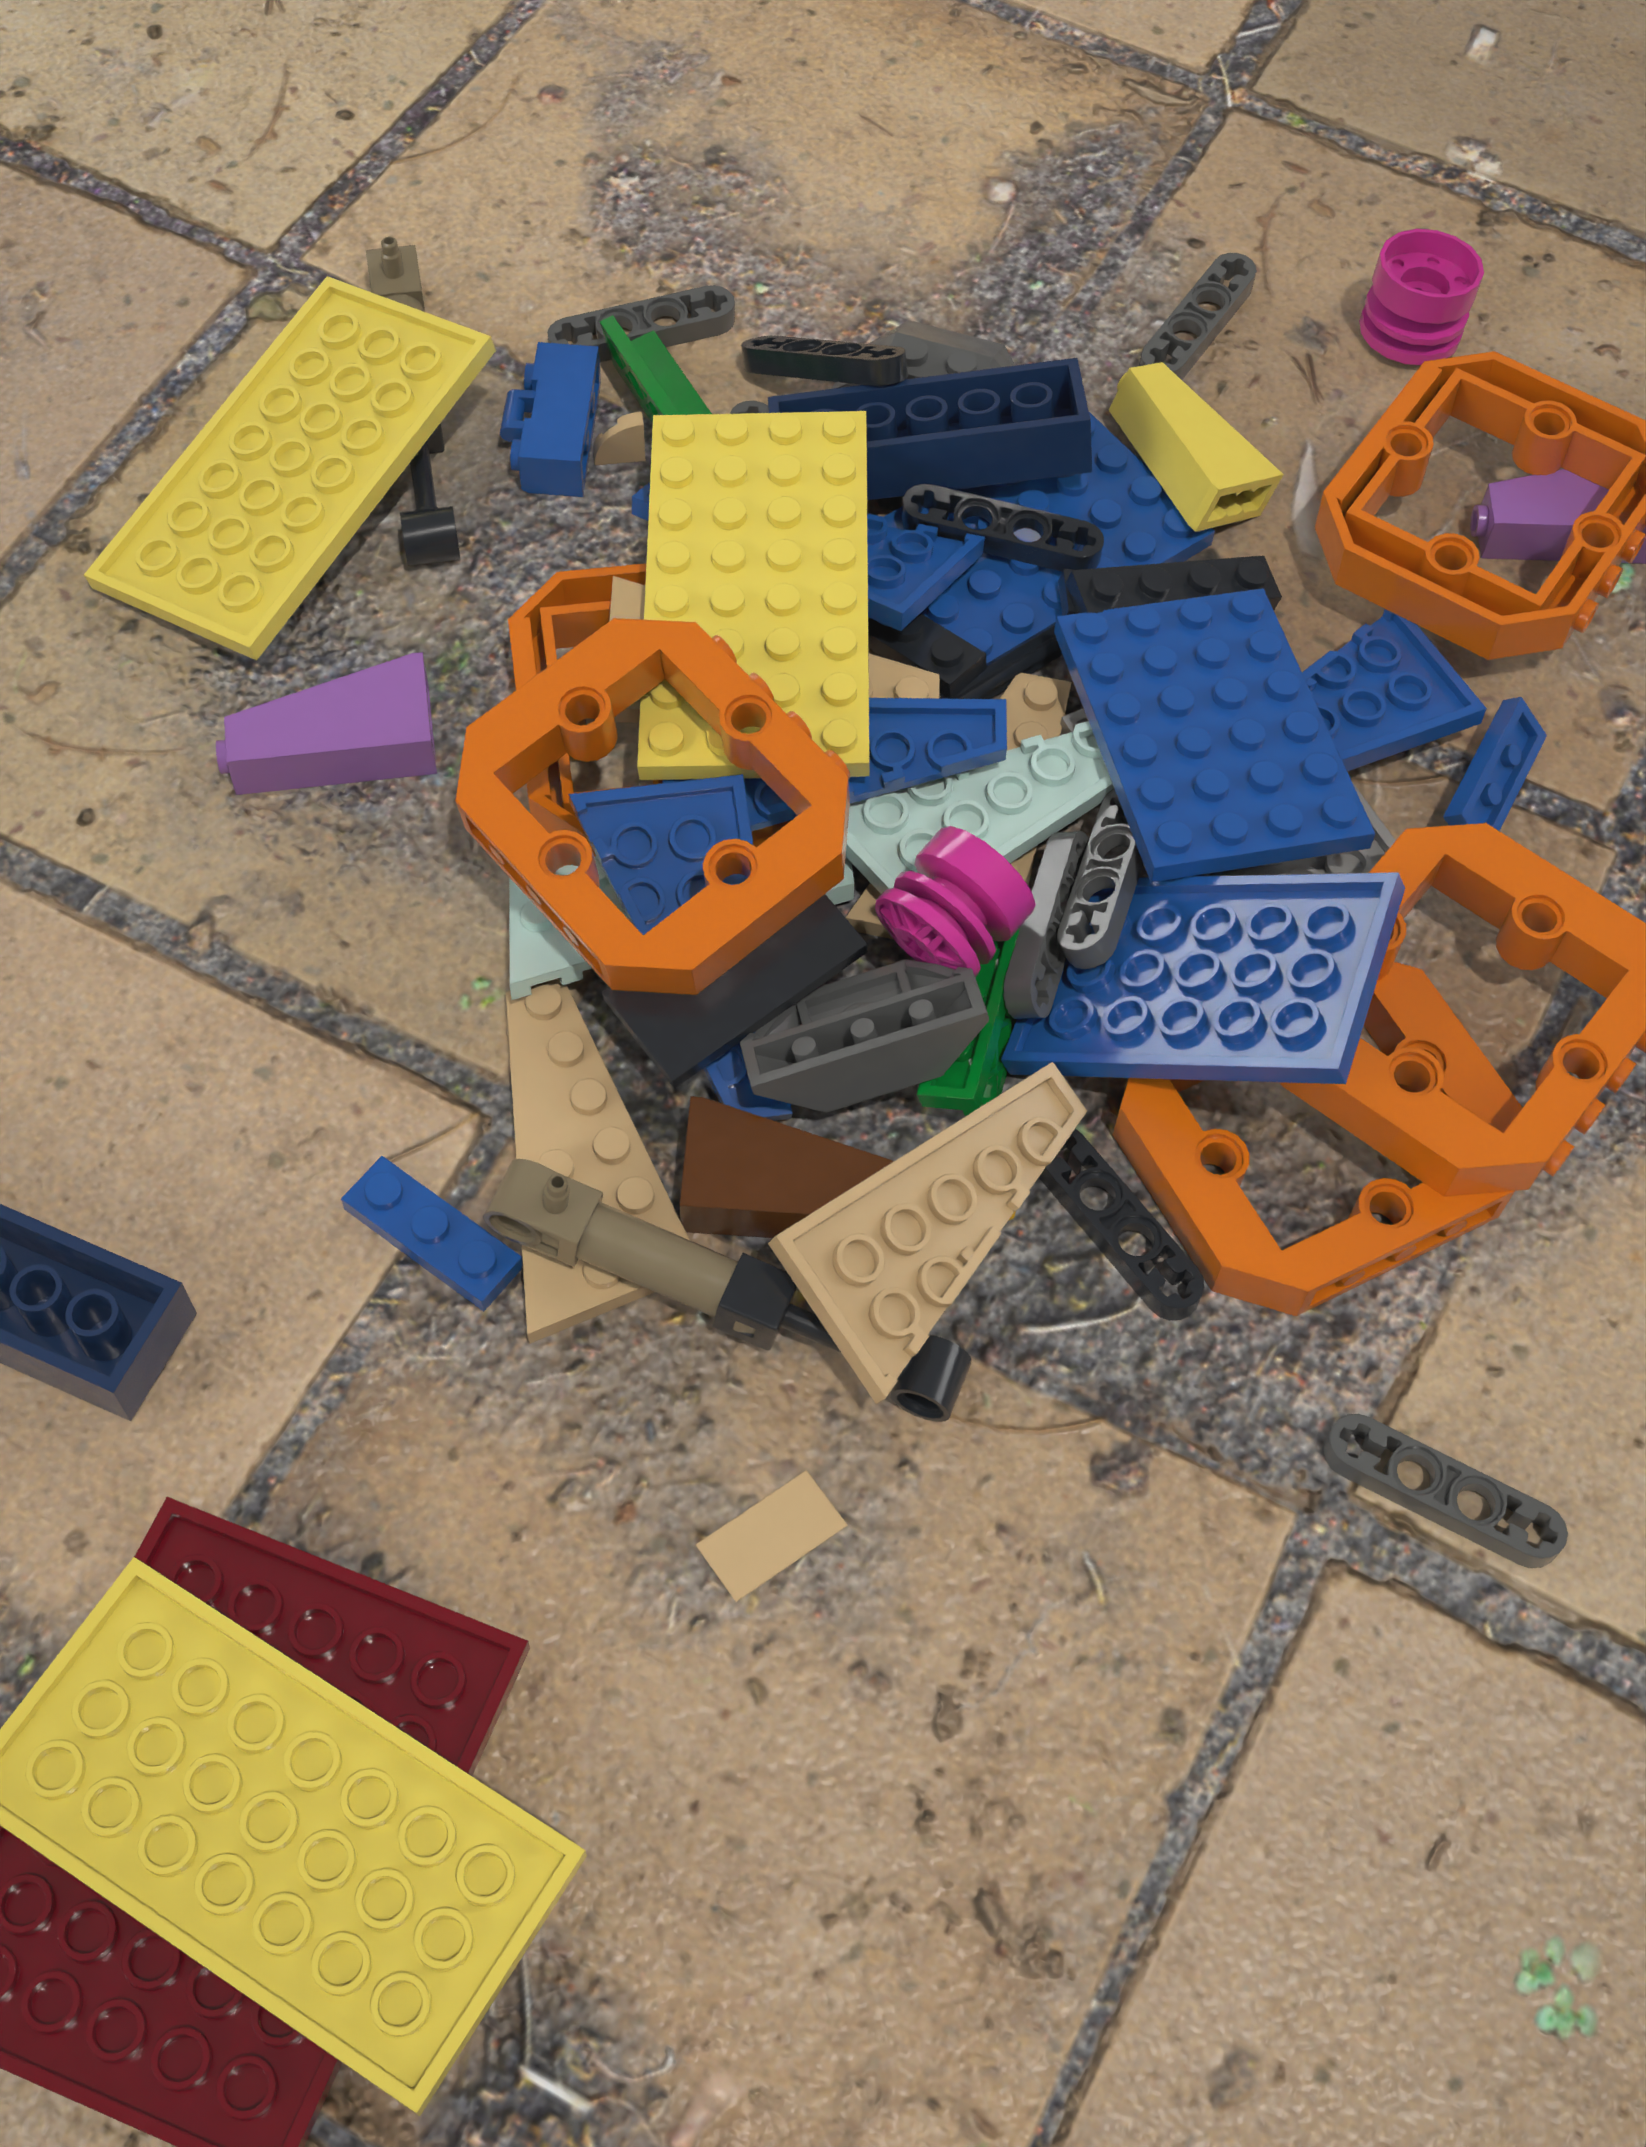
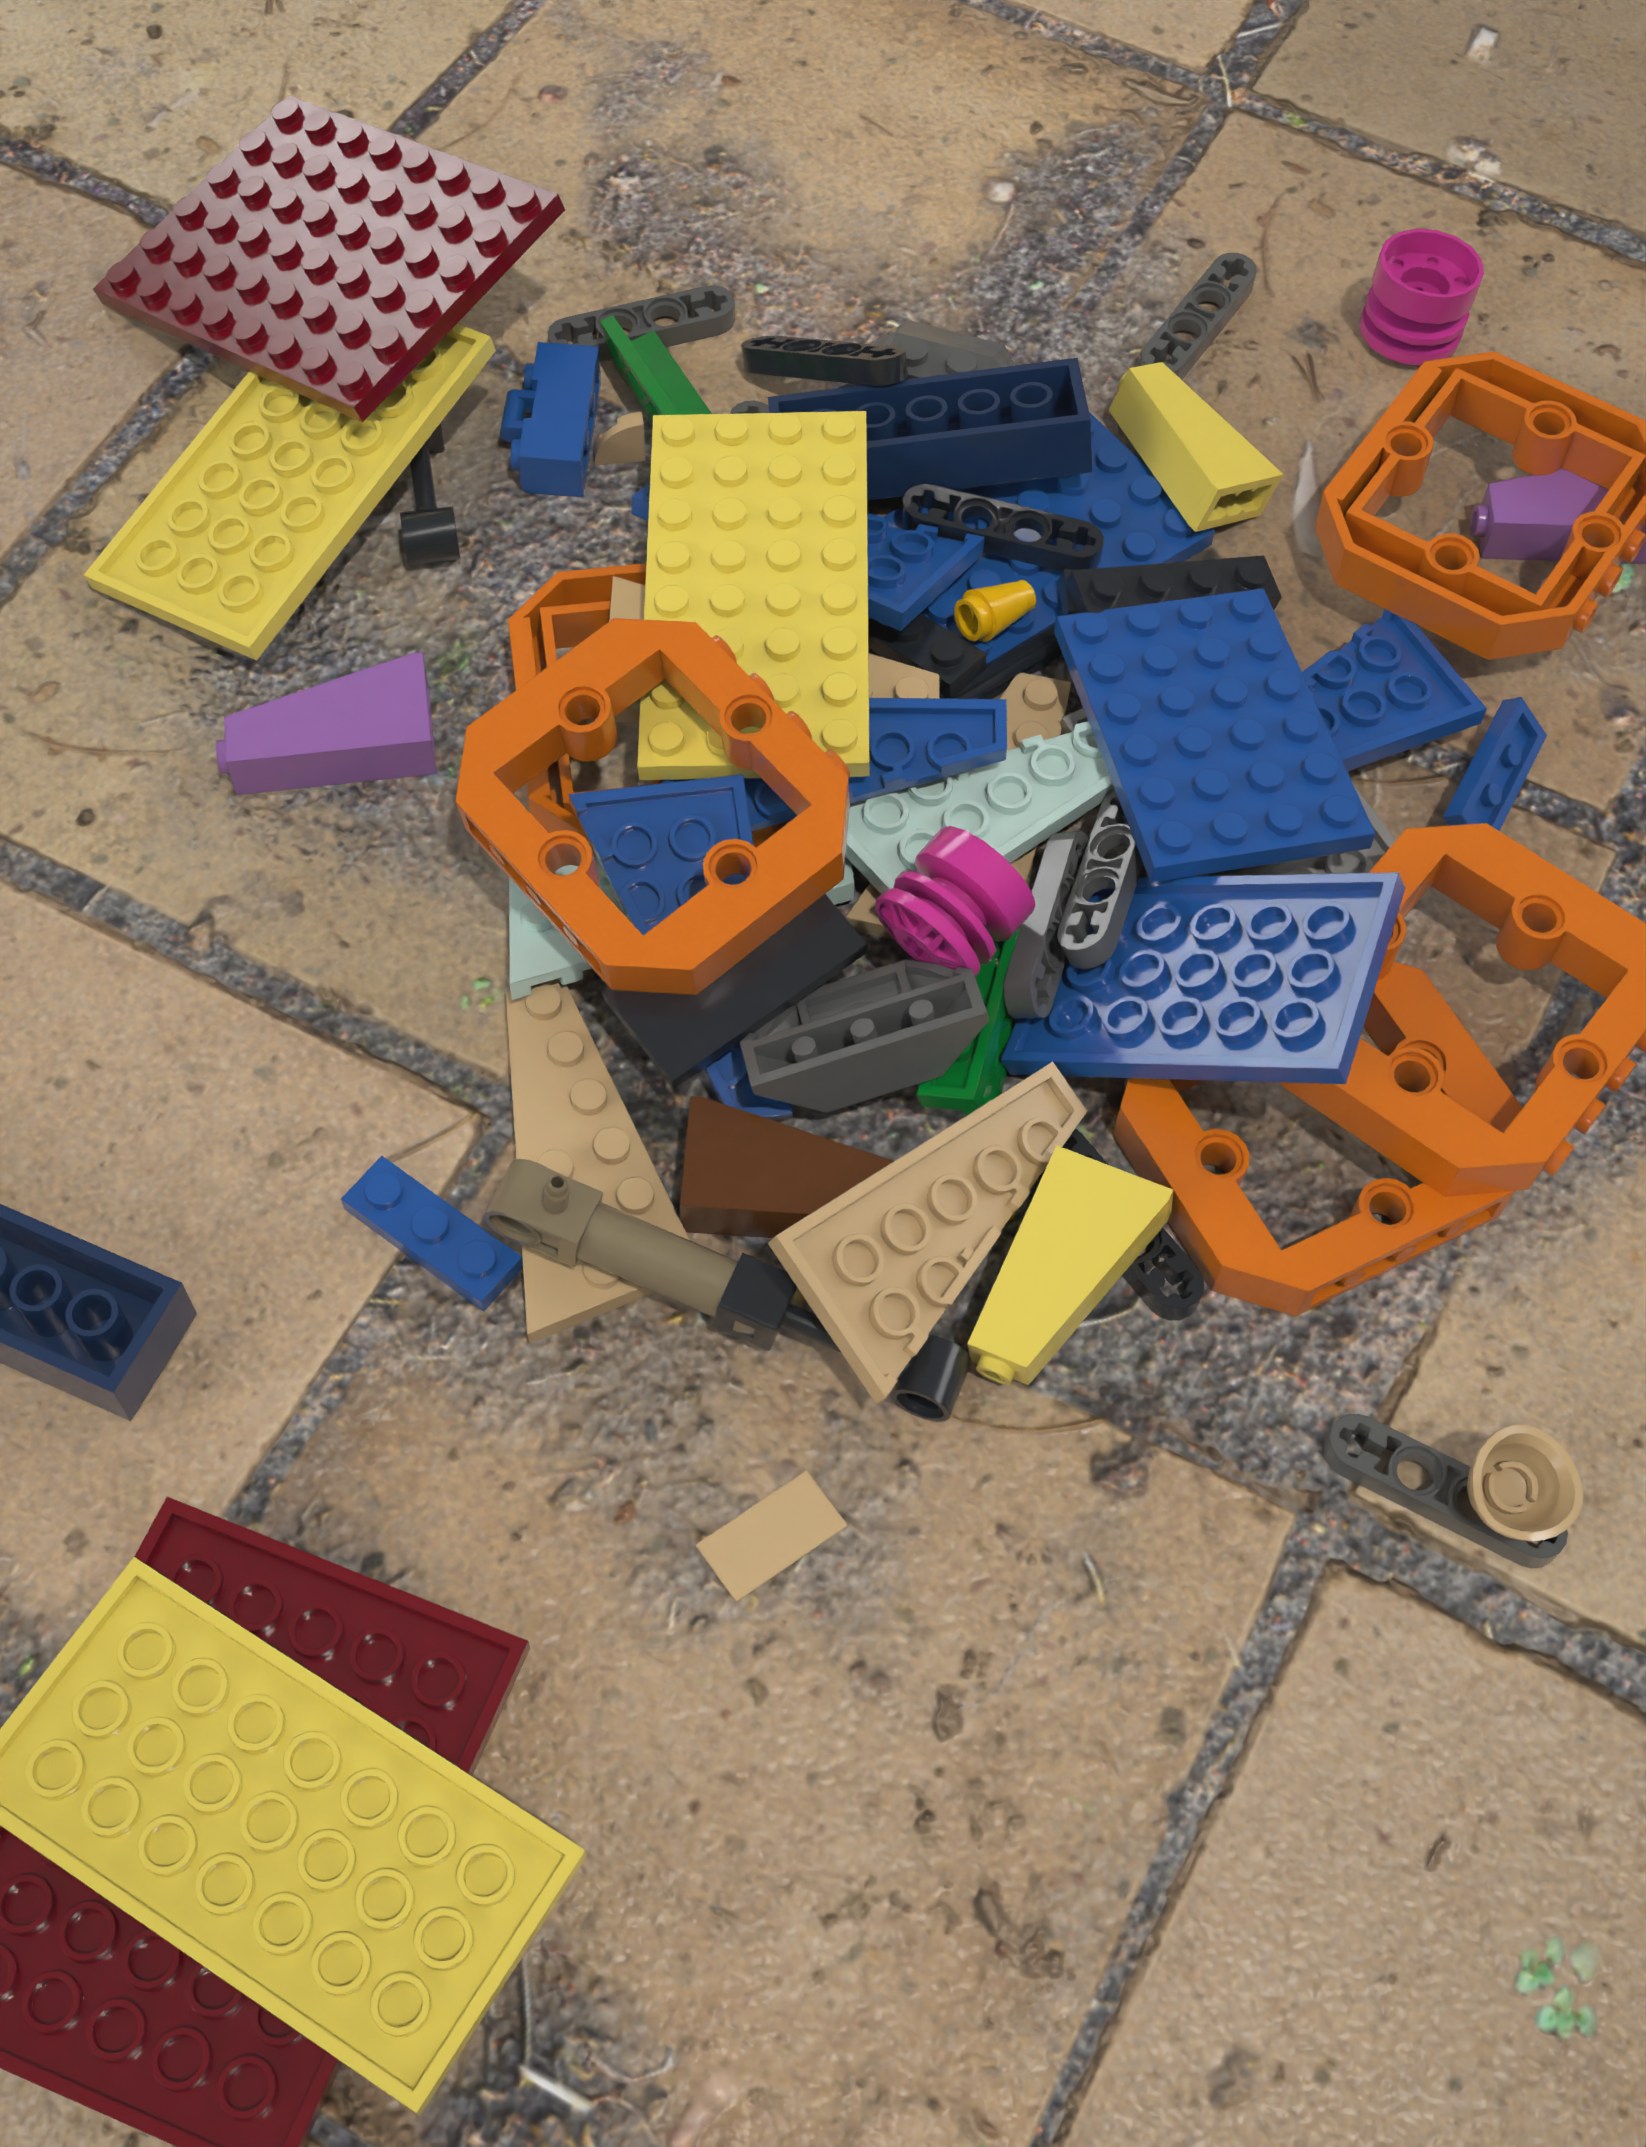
none -> plate [93,96,565,423]
none -> yellow cone [954,580,1036,642]
none -> light yellow slope [967,1145,1173,1385]
none -> tan helmet [1467,1424,1583,1541]

